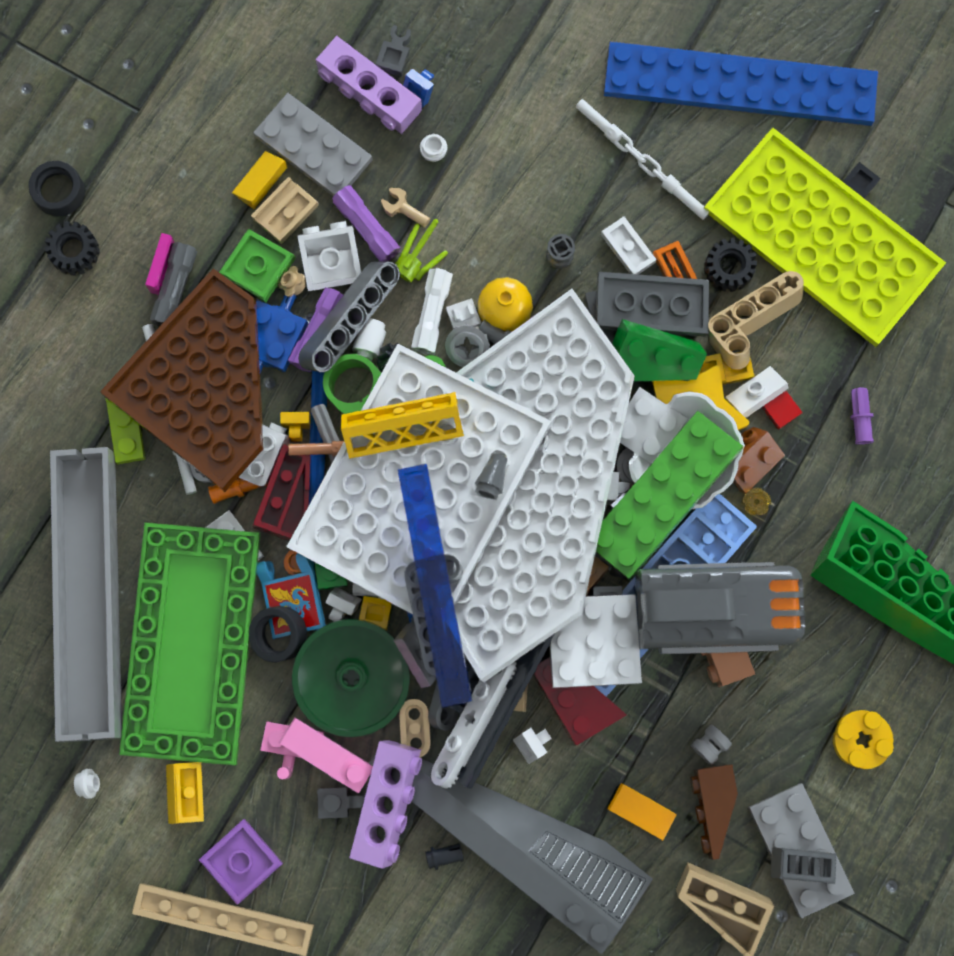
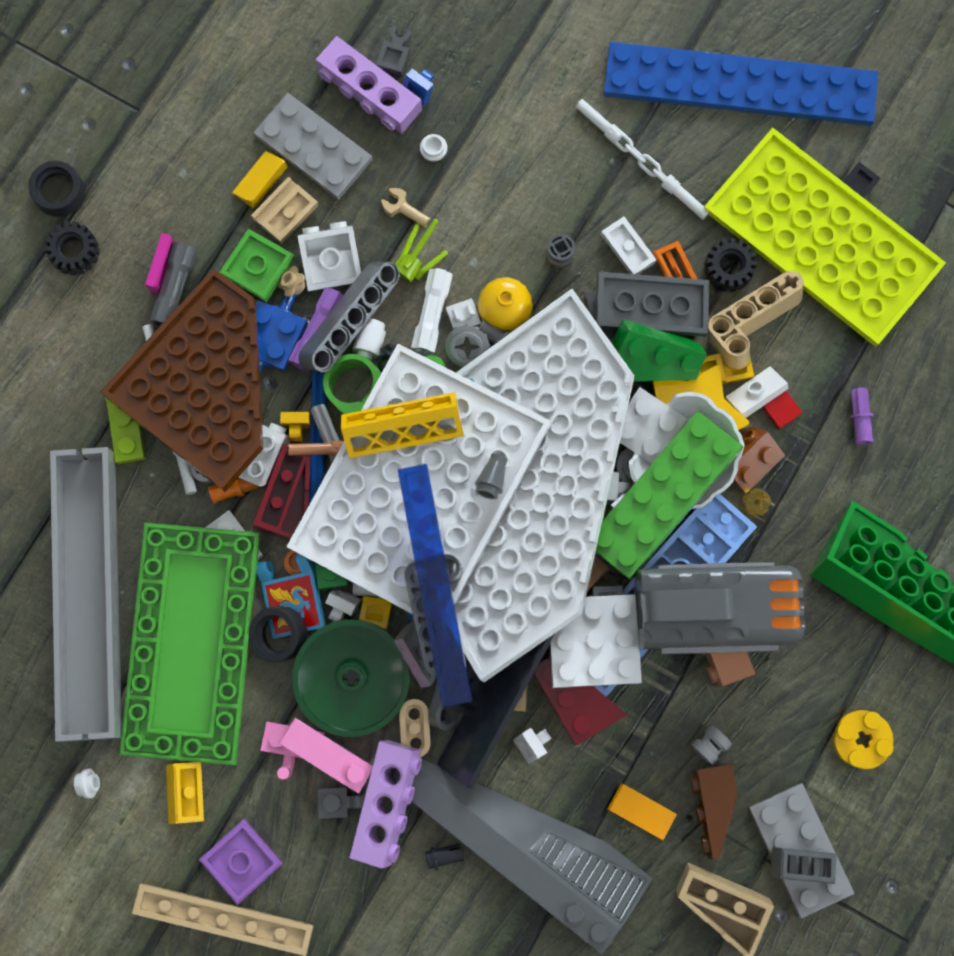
medium lavender axle [332,185,400,262] -> none
white piece [431,661,517,789] -> none

